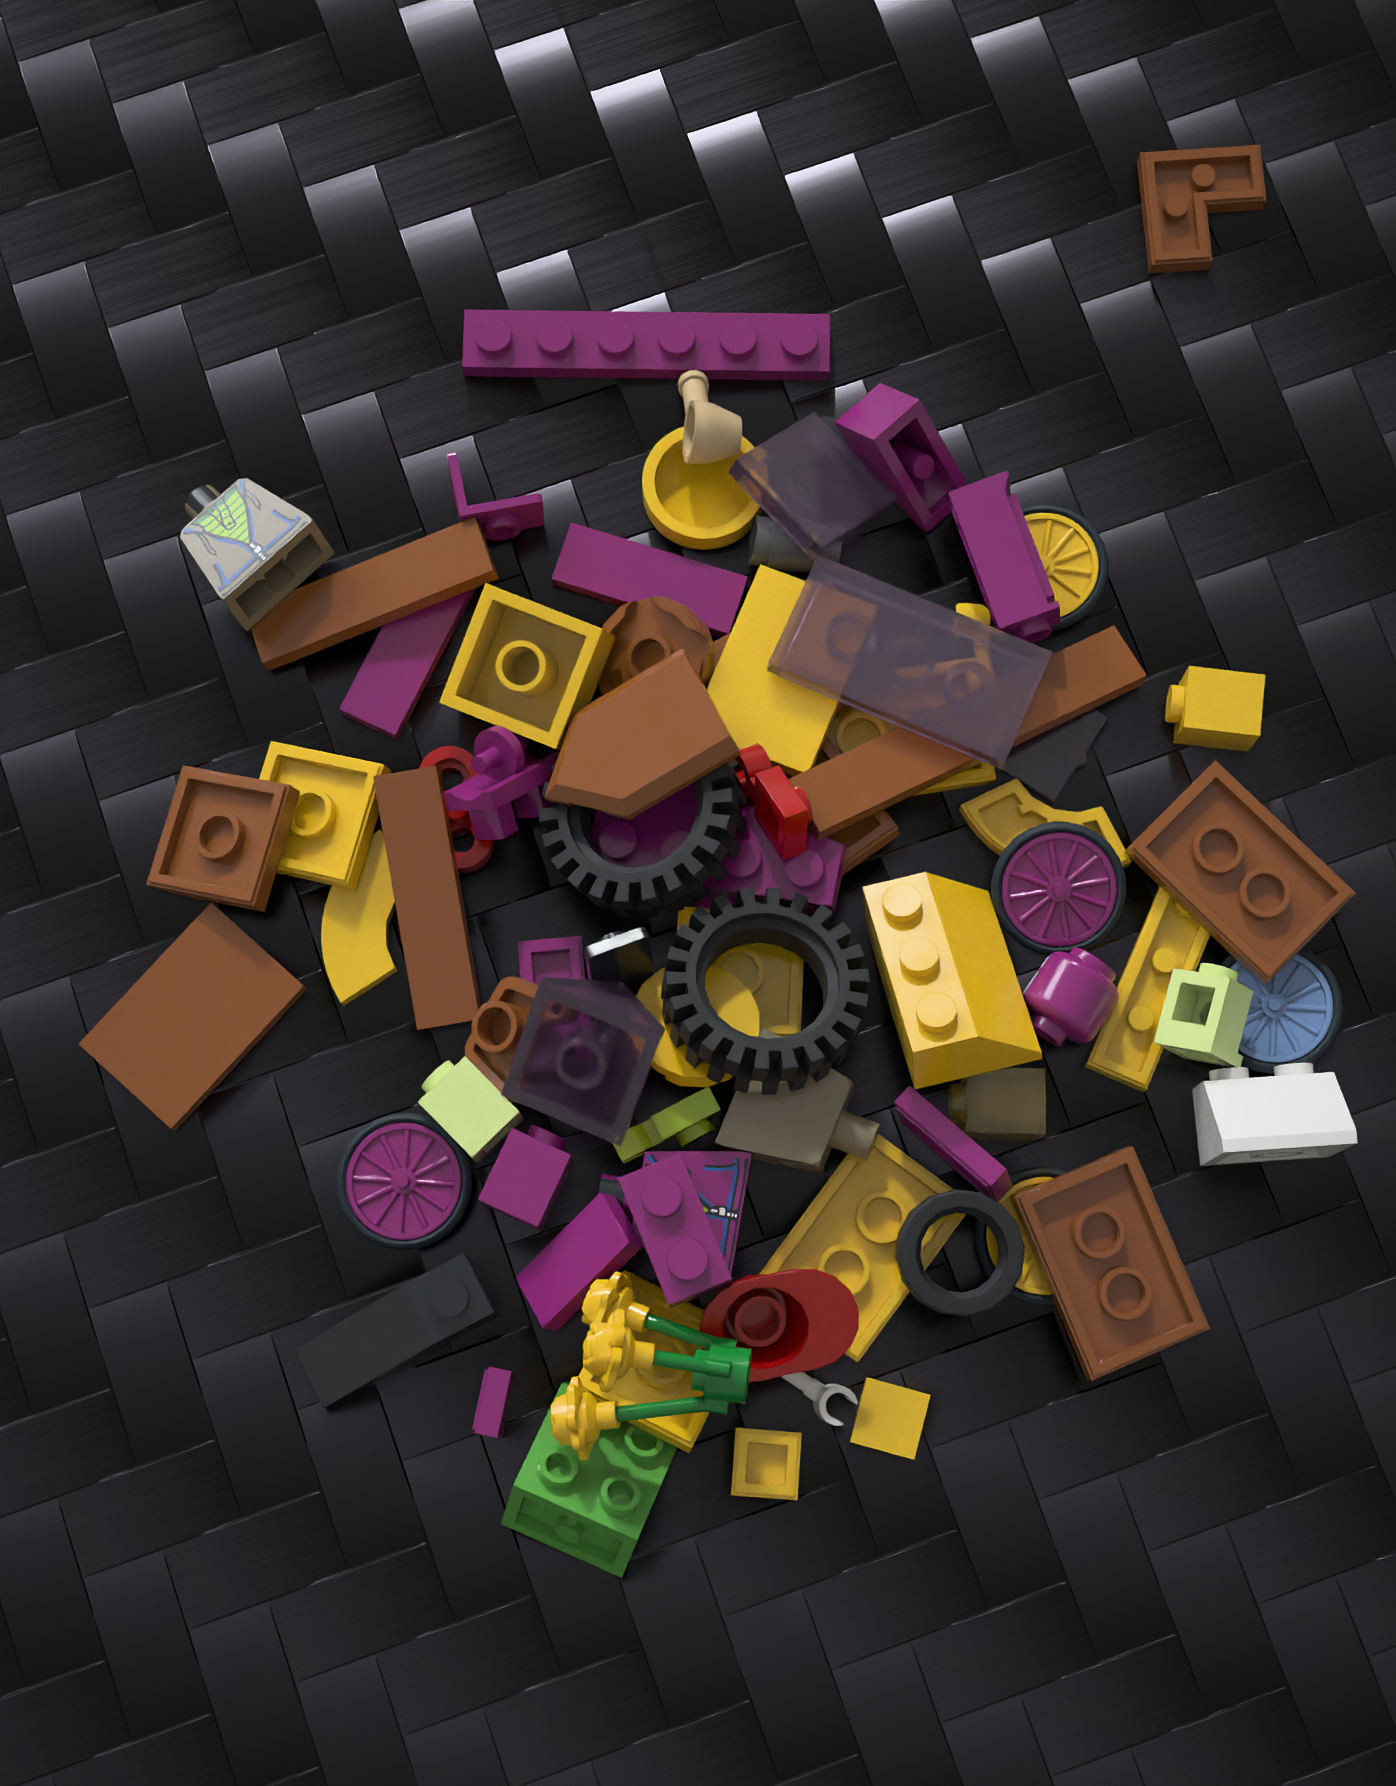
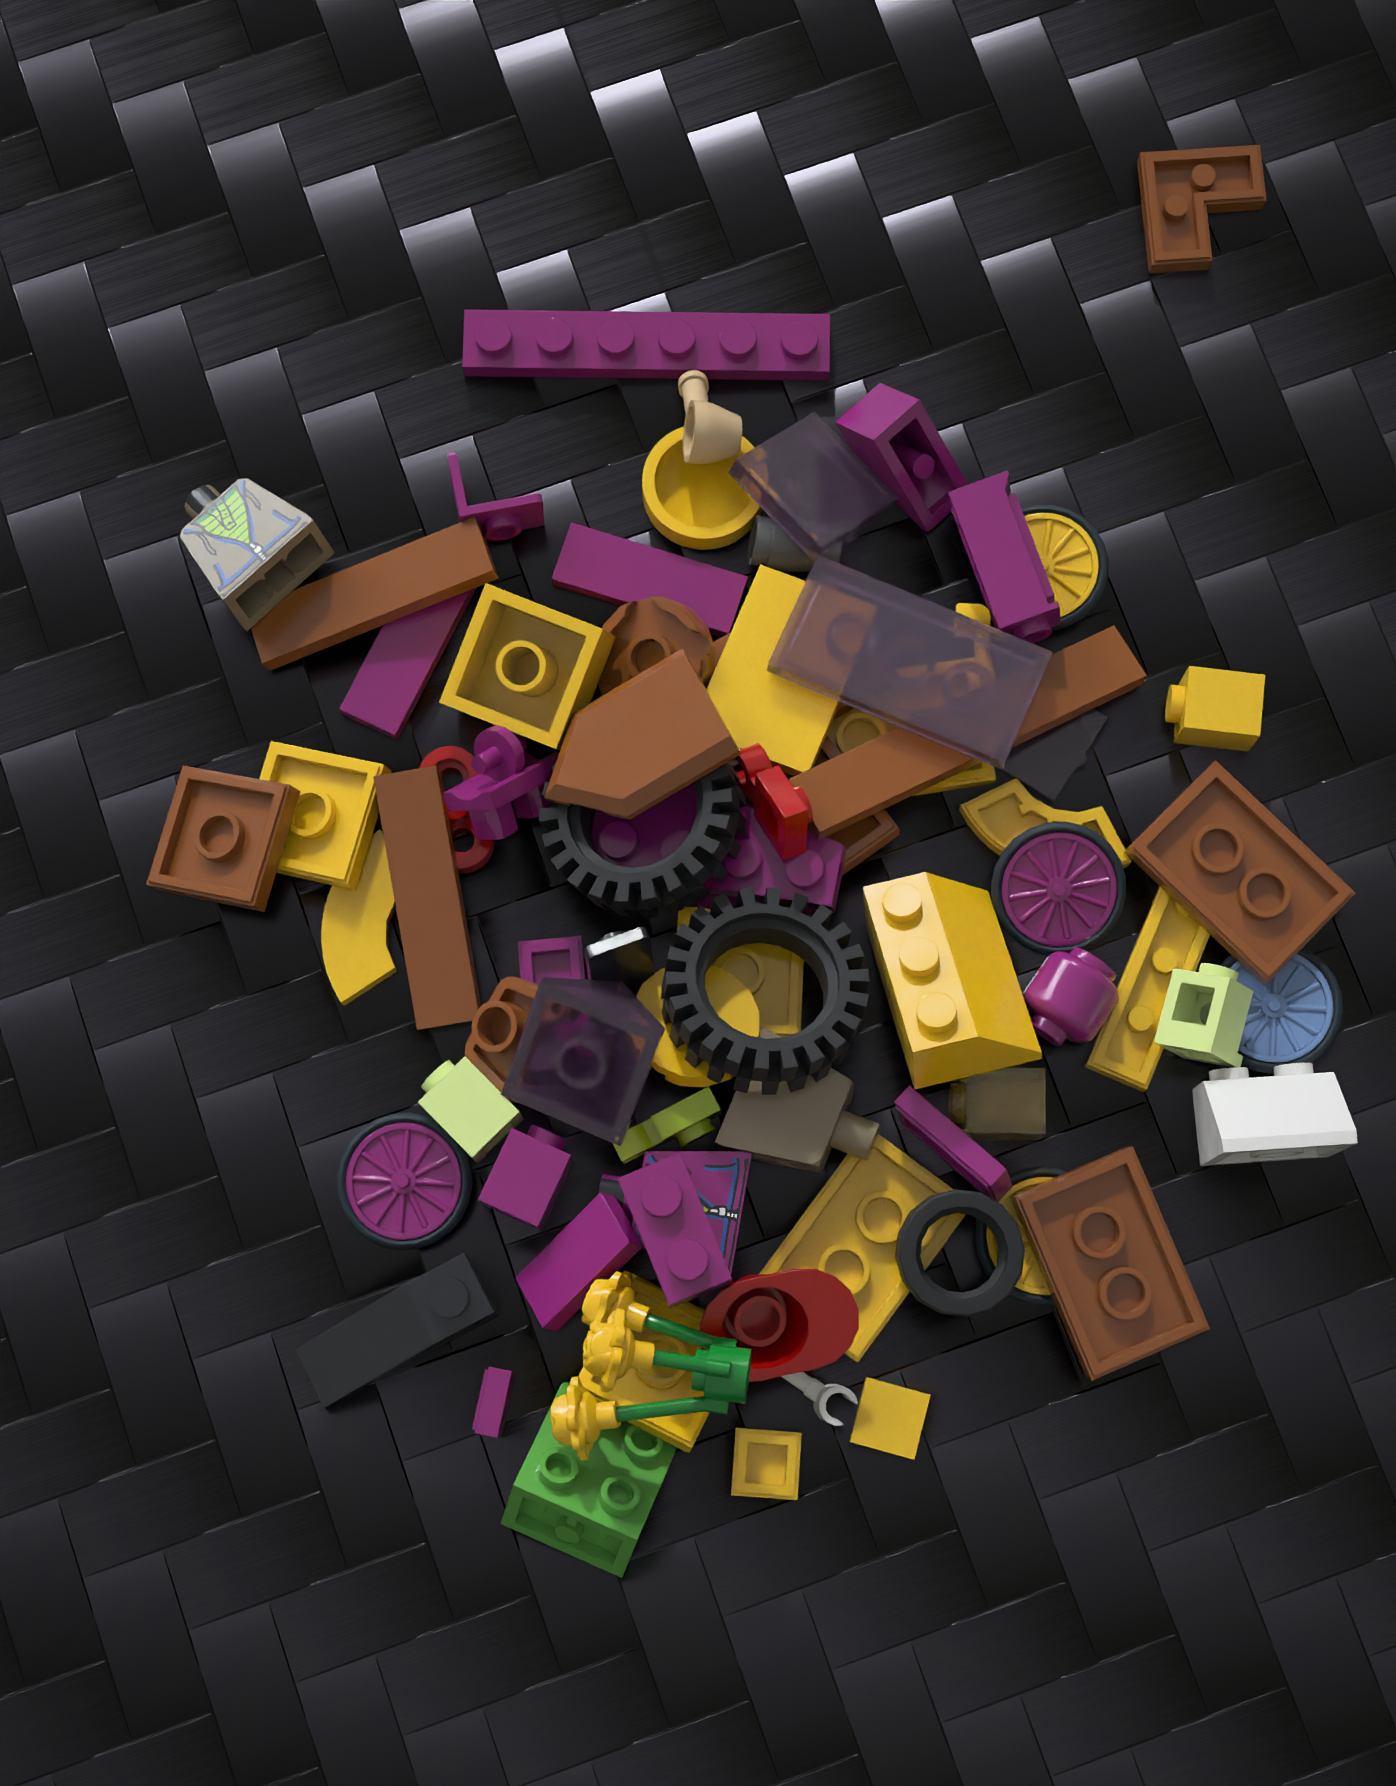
dark orange tile [79,903,307,1131] -> none

